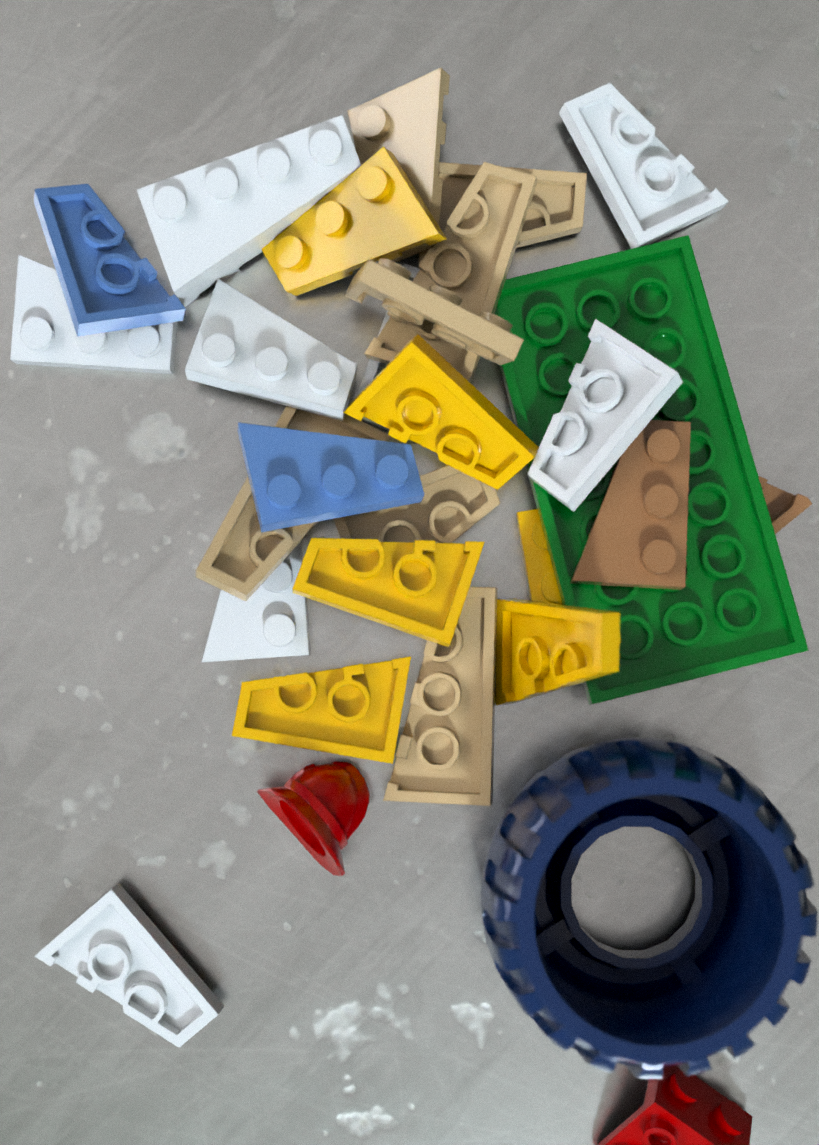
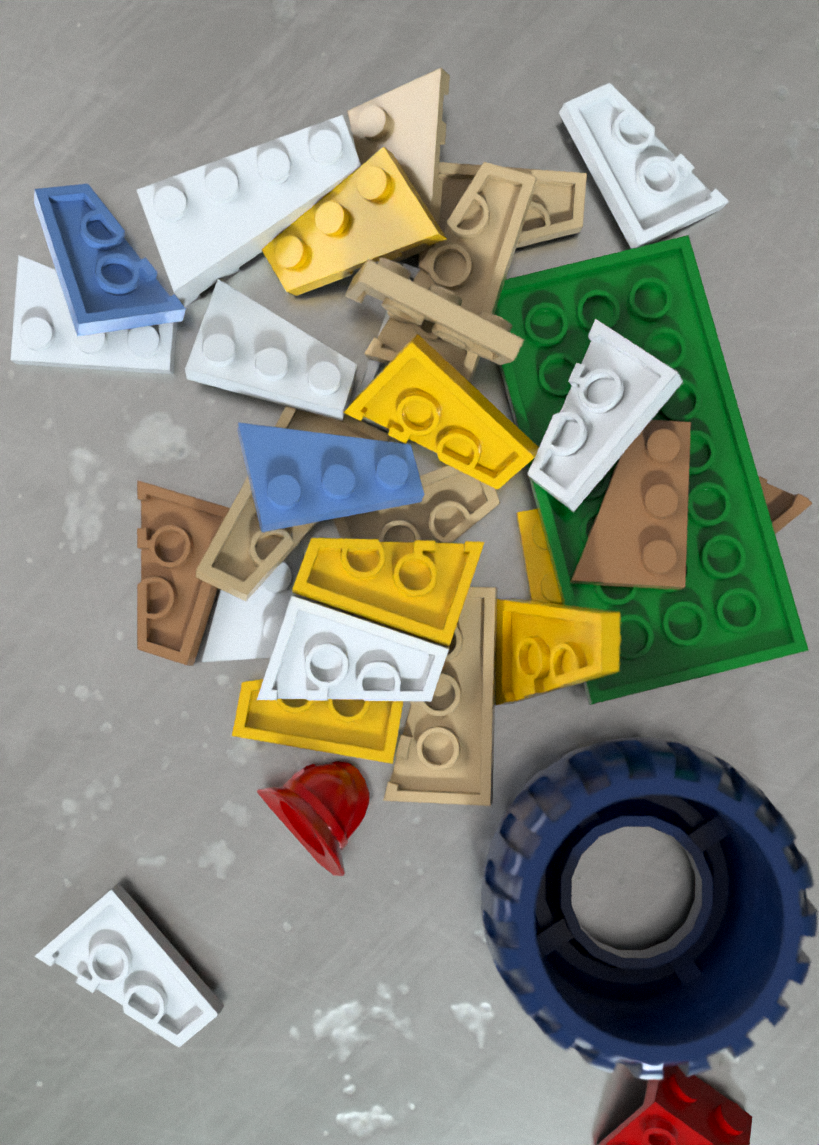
none -> medium nougat wing [137,480,230,666]
none -> white wing [257,595,449,701]

